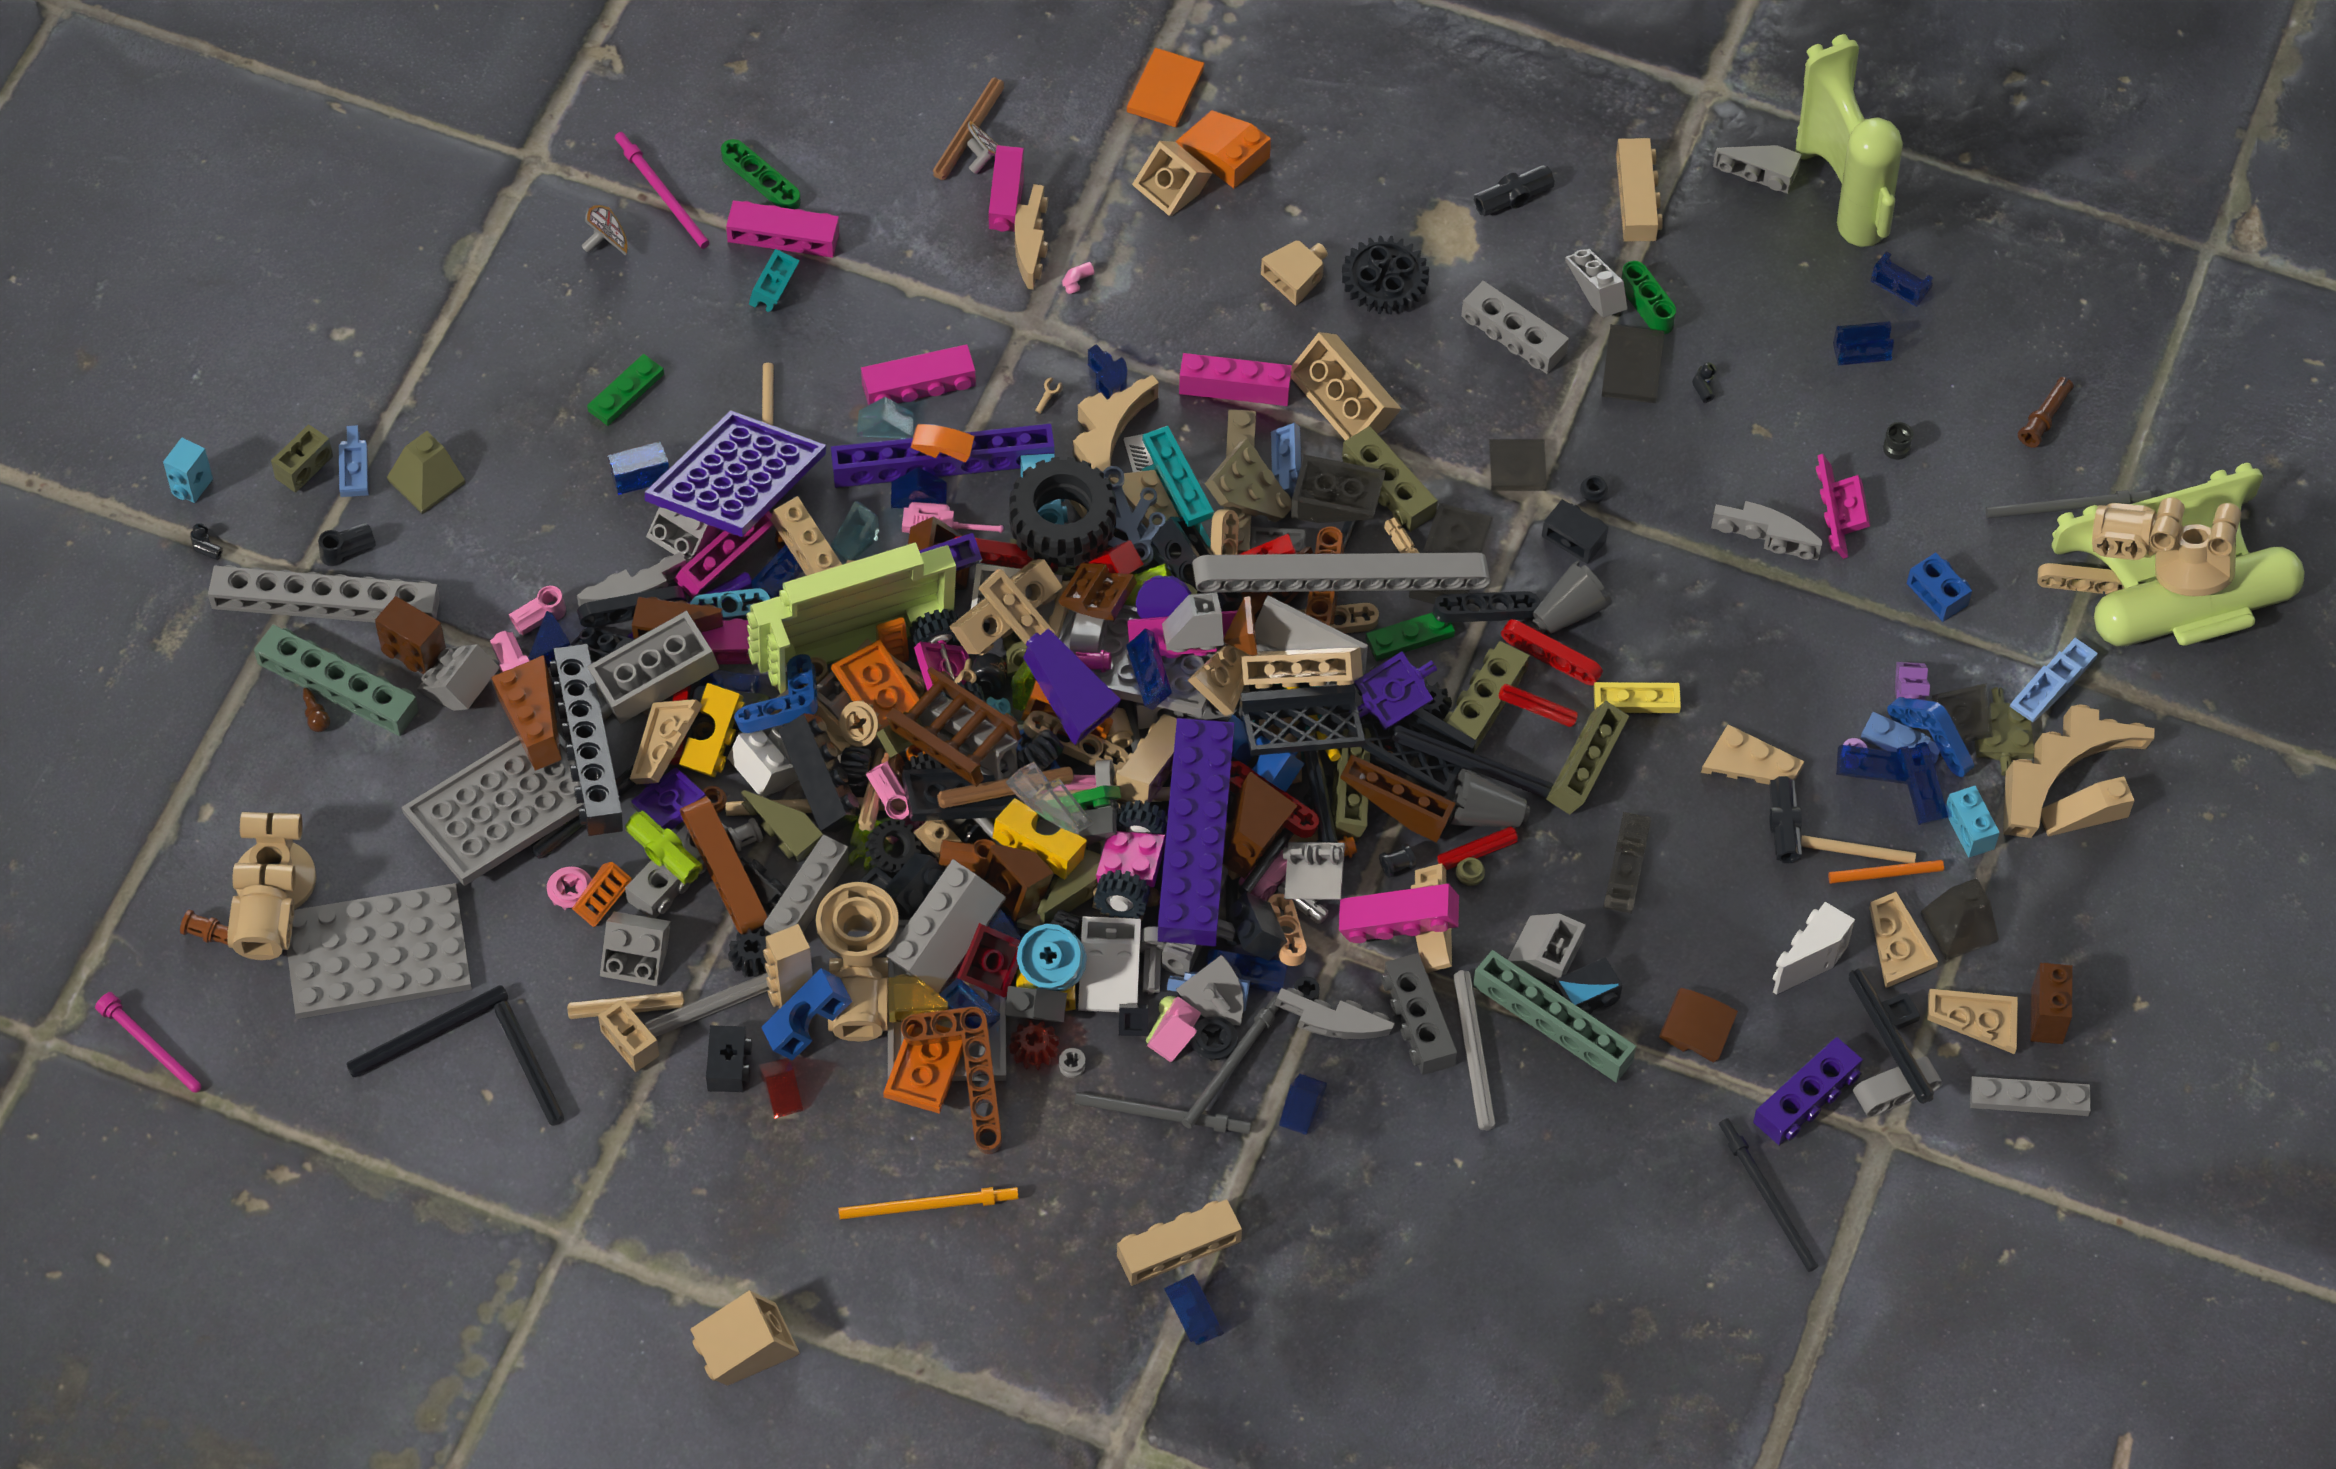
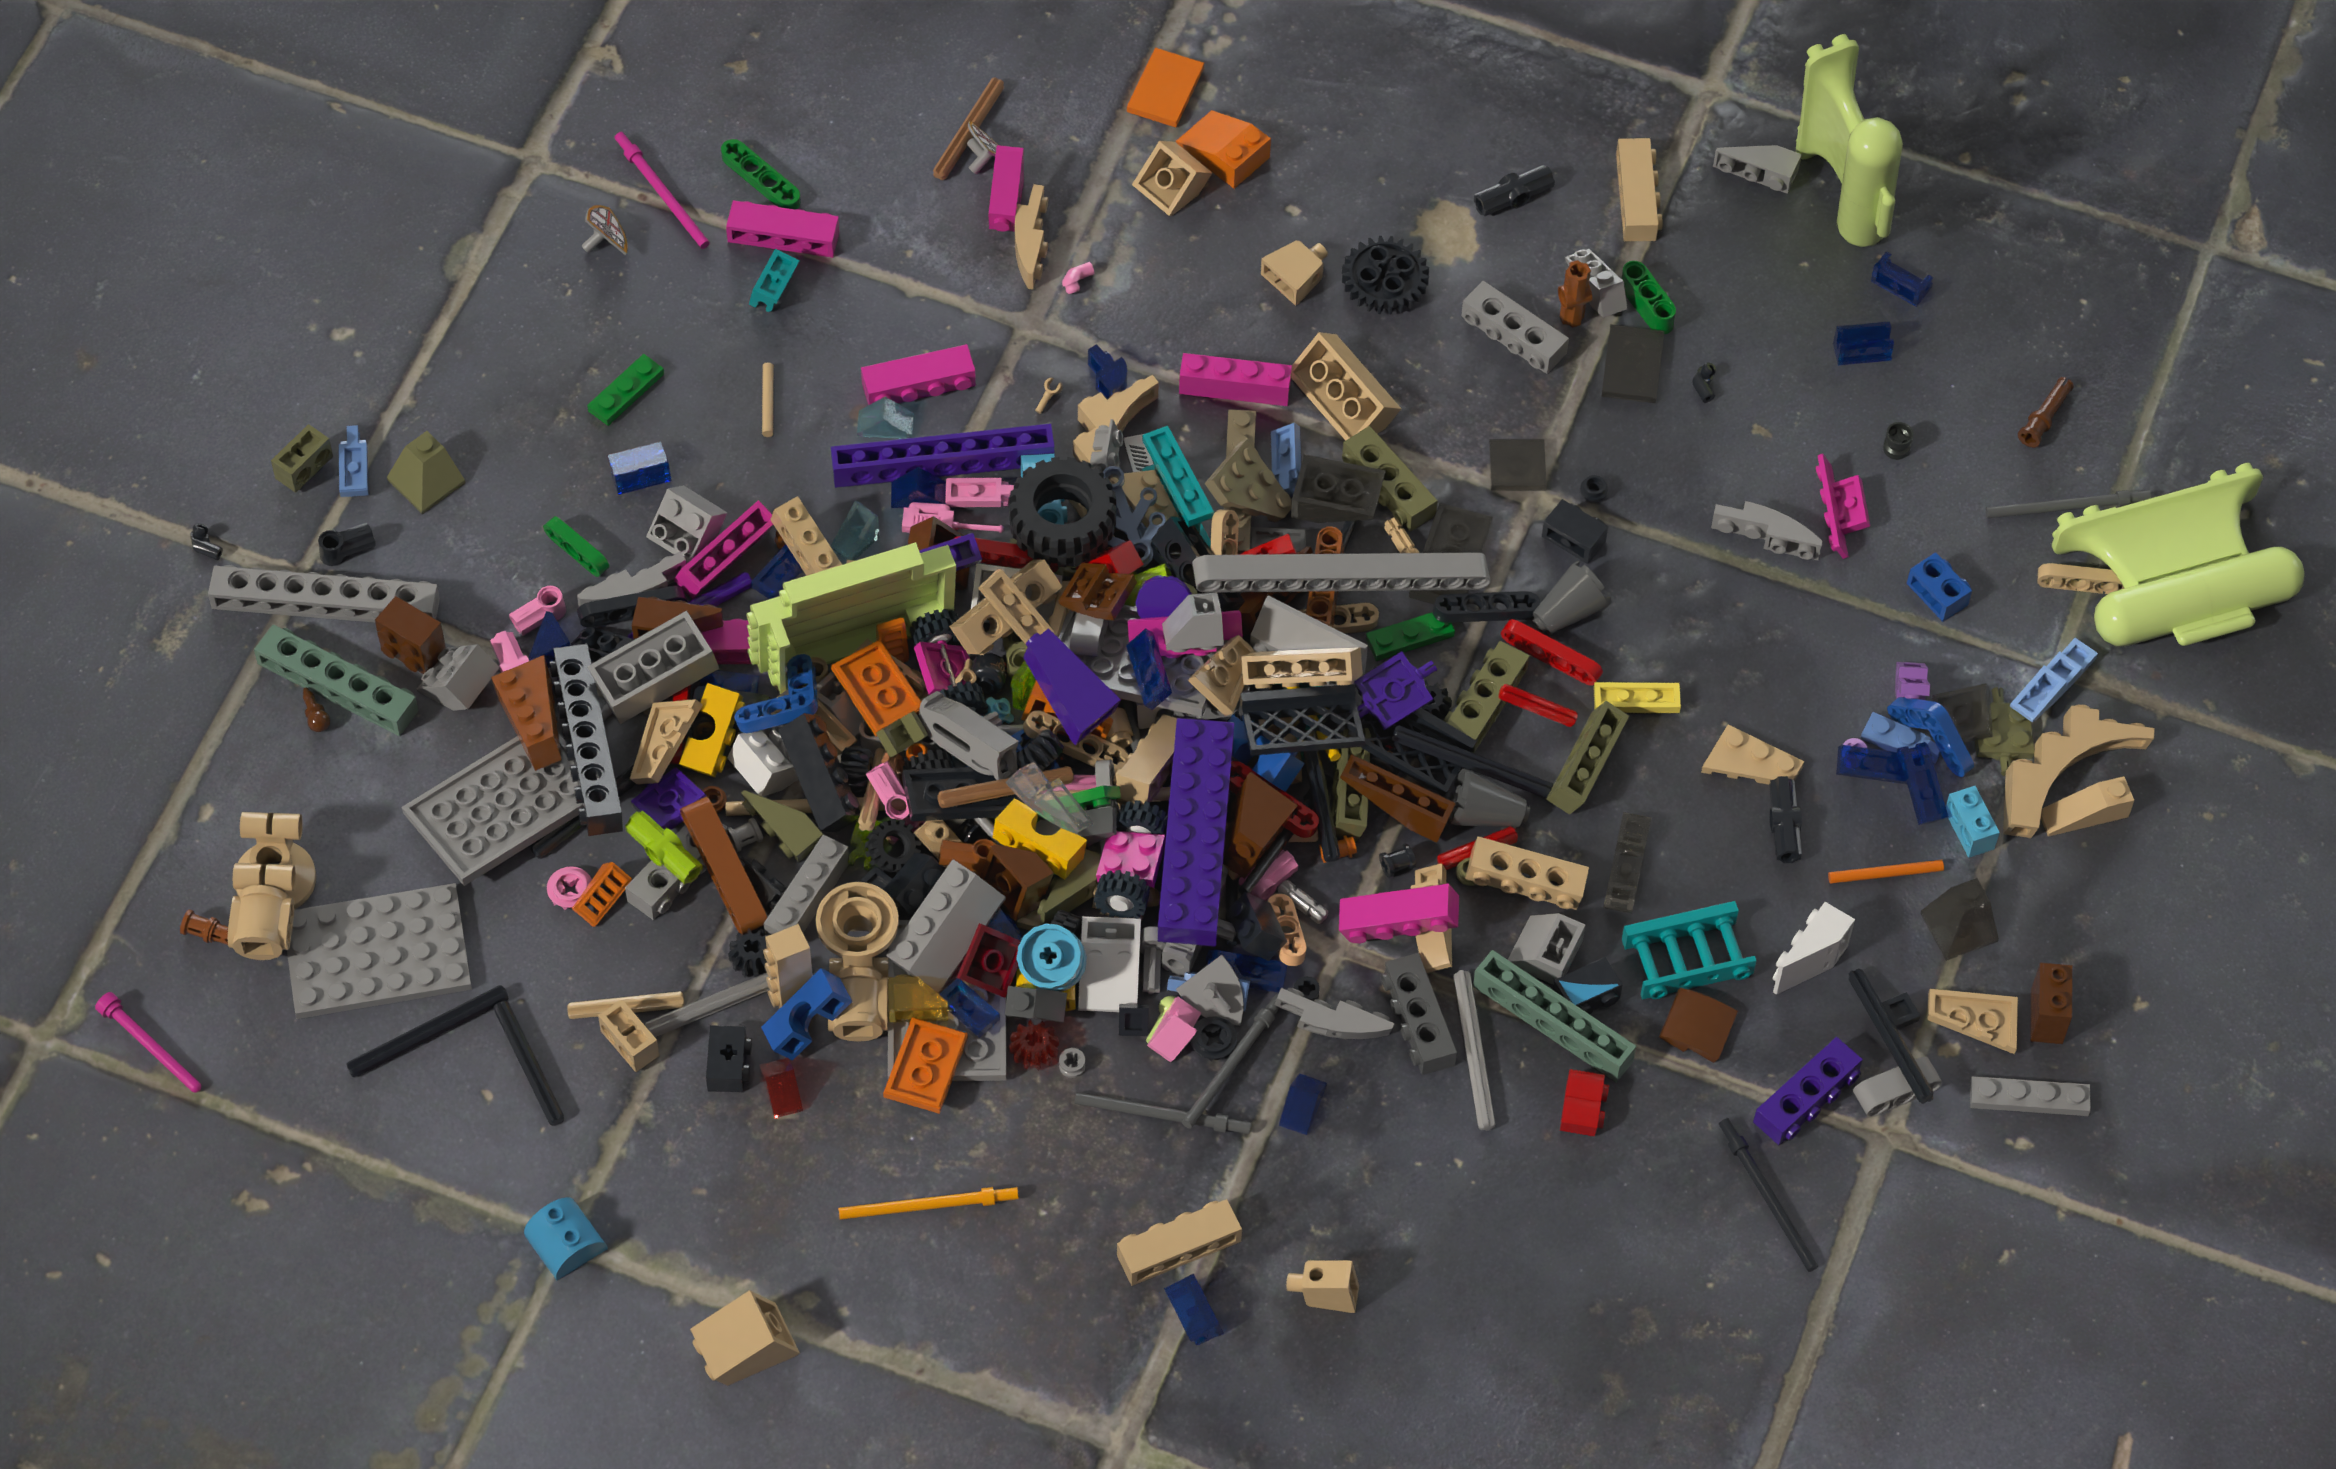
medium azure brick [163,438,213,503] -> none
light grey slope [600,911,671,986] -> none
dark purple plate [645,410,826,537] -> none
medium azure beam [689,588,770,620] -> none
tan gear [839,701,882,747] -> none
reddish brown fence [886,667,1022,787] -> none
dark orange beam [901,1007,1002,1154] -> none
orange slope [911,424,975,463] -> none
dark pink pin [1076,650,1112,672] -> none
dark orange slope [1223,596,1258,656] -> none
light grey hinge [1283,842,1345,900] -> none
tan bar [1801,835,1916,863] -> none
tan wing [1869,892,1938,988] -> none
tan piece [2092,497,2242,596] -> none
none -> dark azure brick [524,1197,608,1280]
none -> green beam [543,516,610,577]
none -> bright pink hinge [945,478,1014,507]
none -> light grey hinge [1090,419,1123,472]
none -> tan torso [1287,1260,1359,1313]
none -> tan brick [1465,837,1589,910]
none -> dark orange piece [1558,260,1592,328]
none -> red brick [1560,1069,1609,1137]
none -> teal fence [1622,901,1757,1000]

